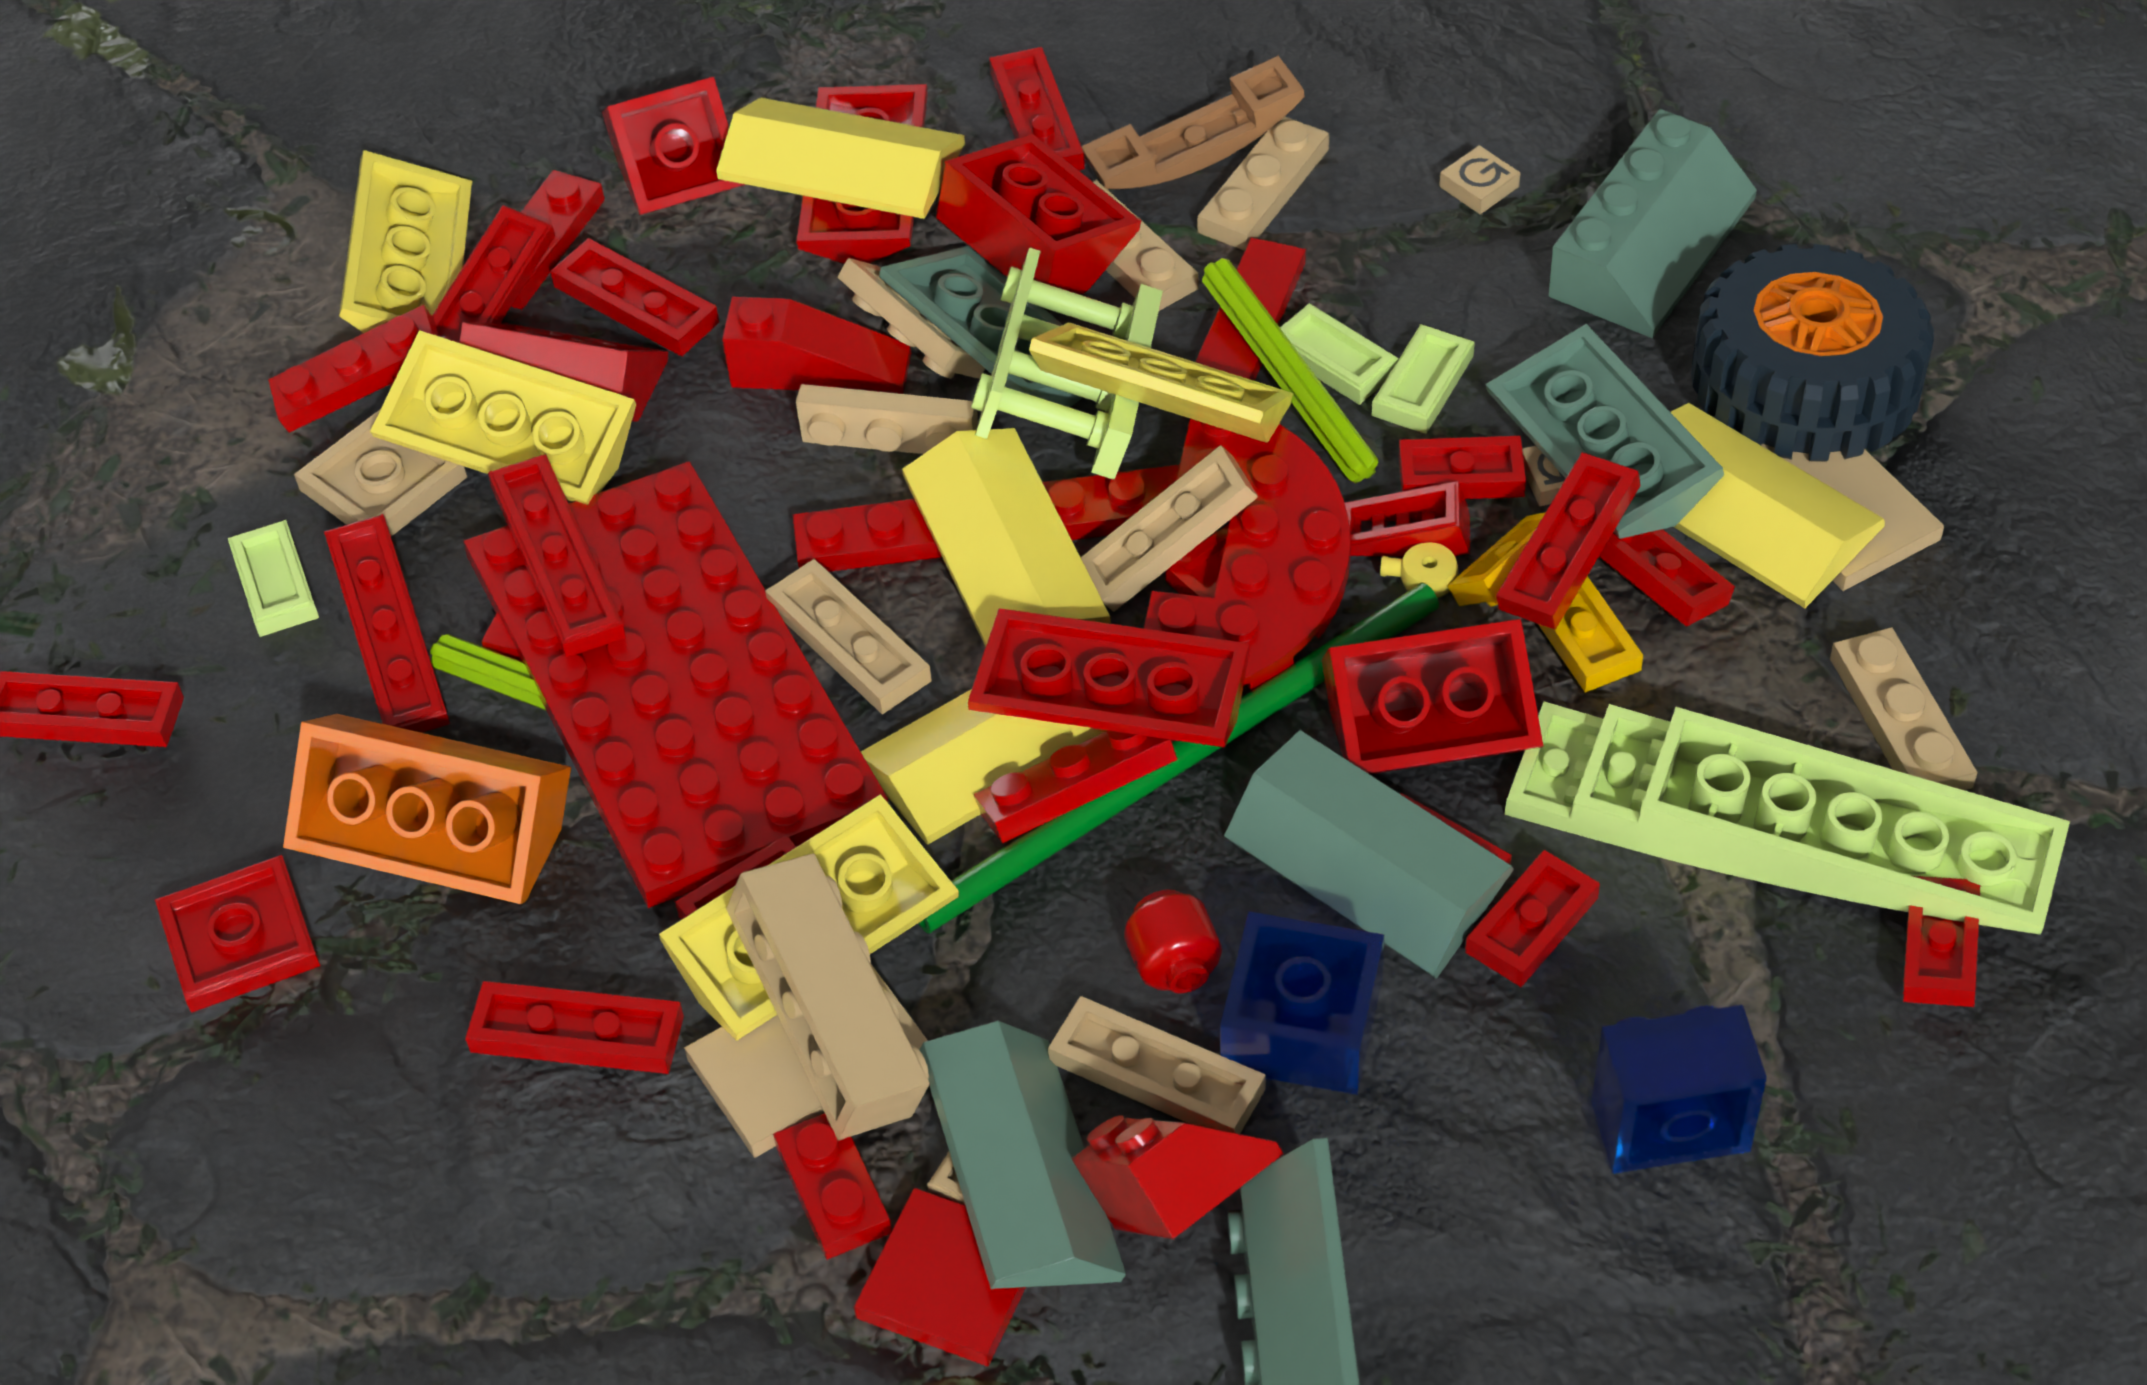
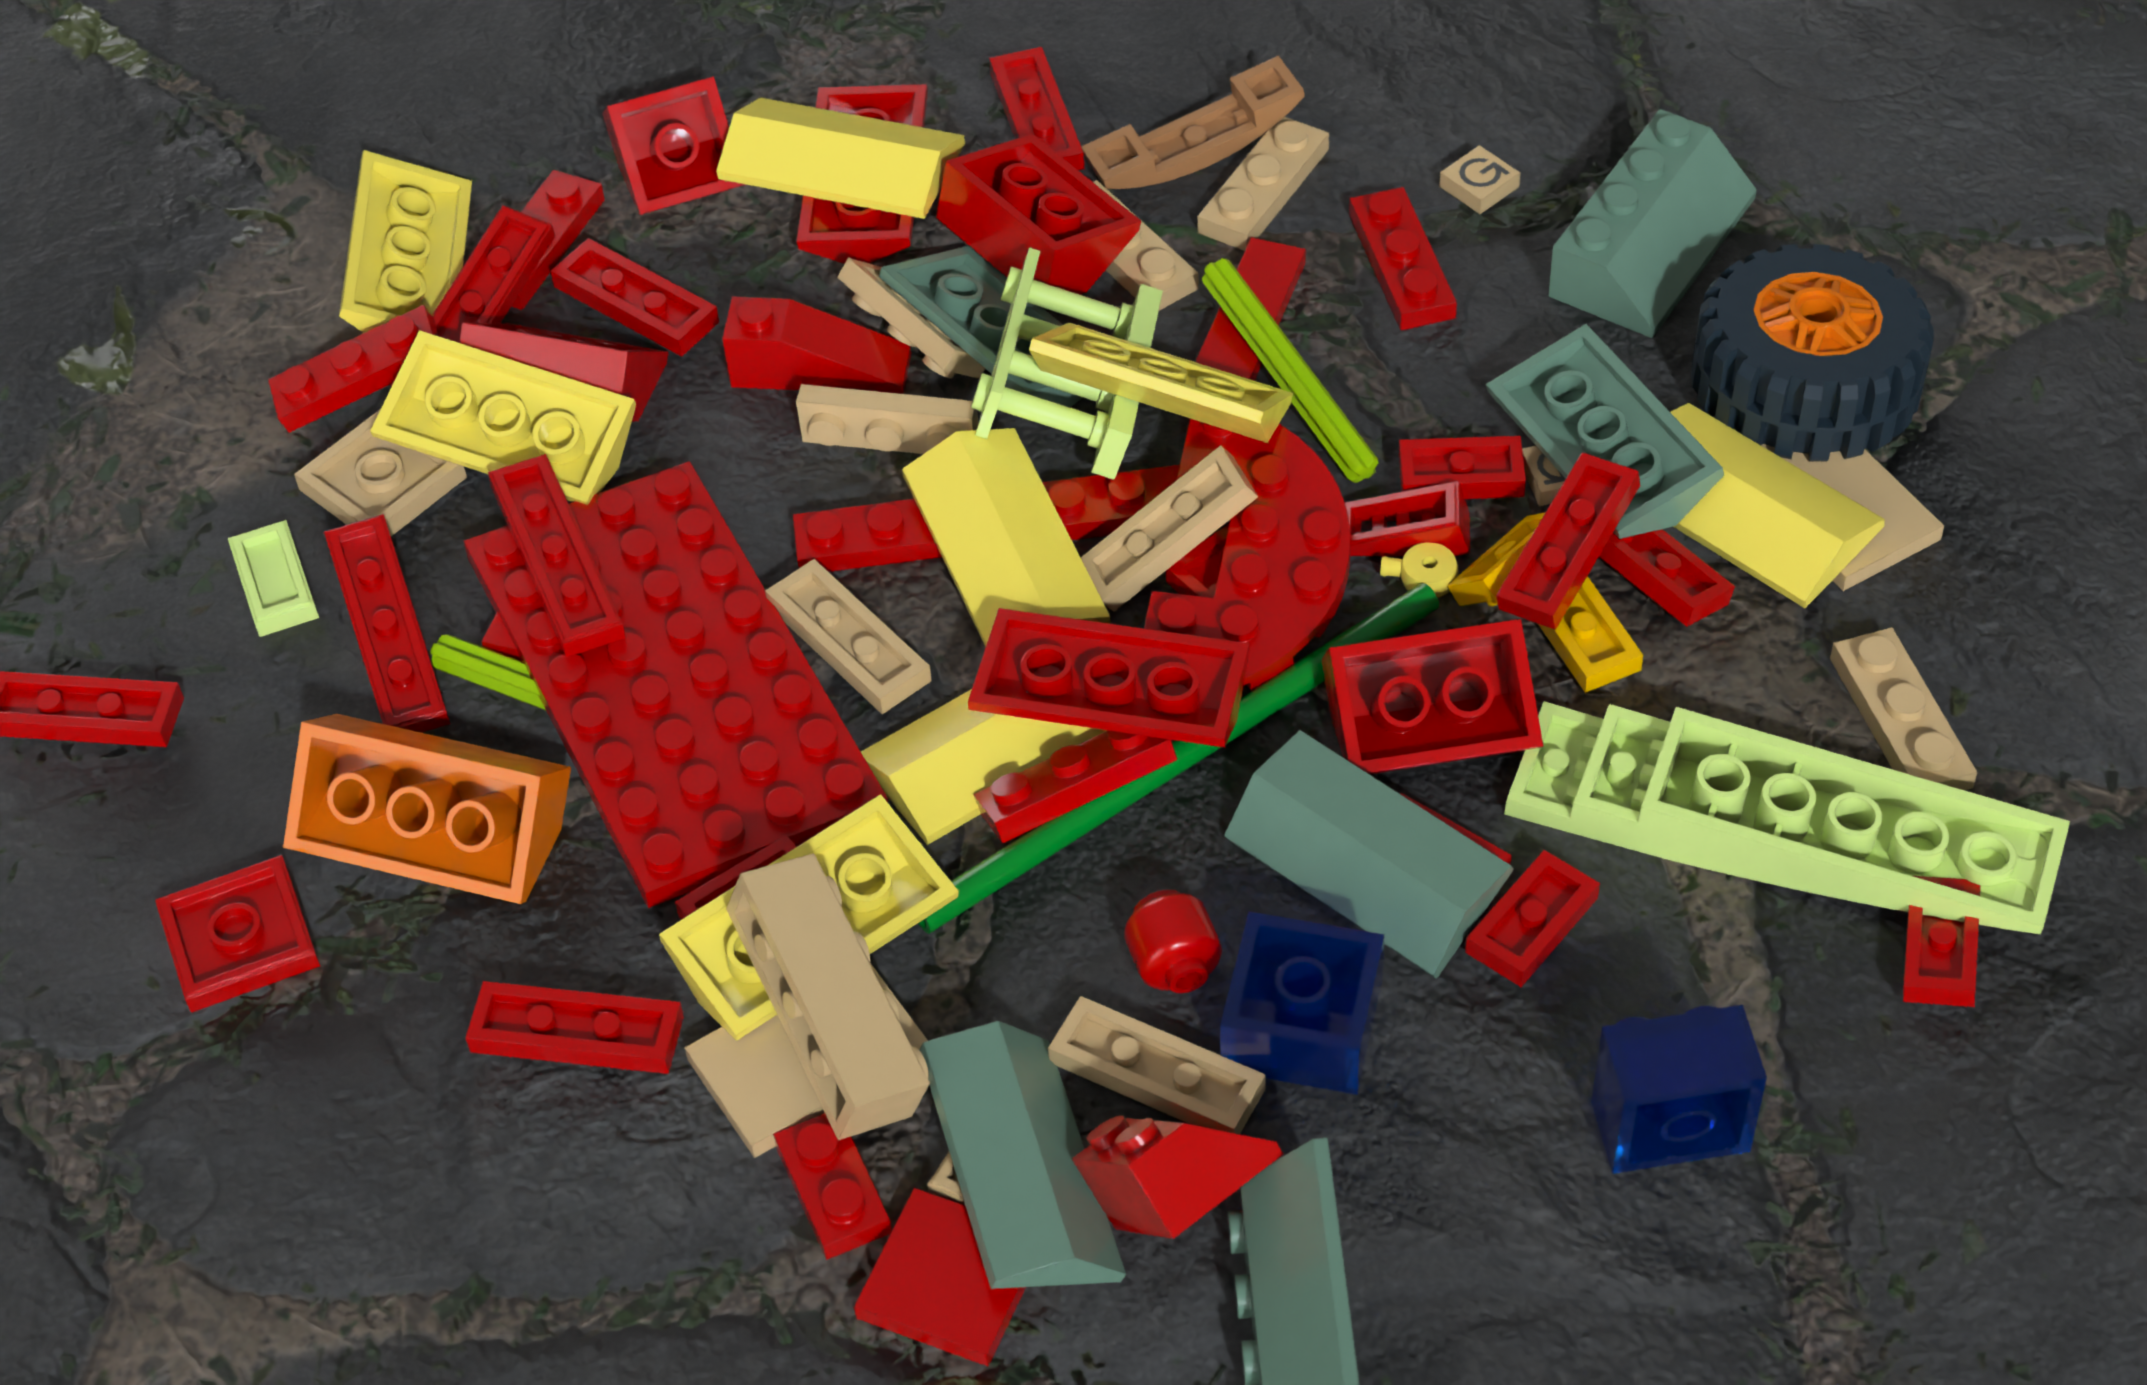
yellowish green tile [1280,303,1398,405] -> none
yellowish green tile [1372,324,1475,434] -> none
none -> red plate [1349,187,1457,331]

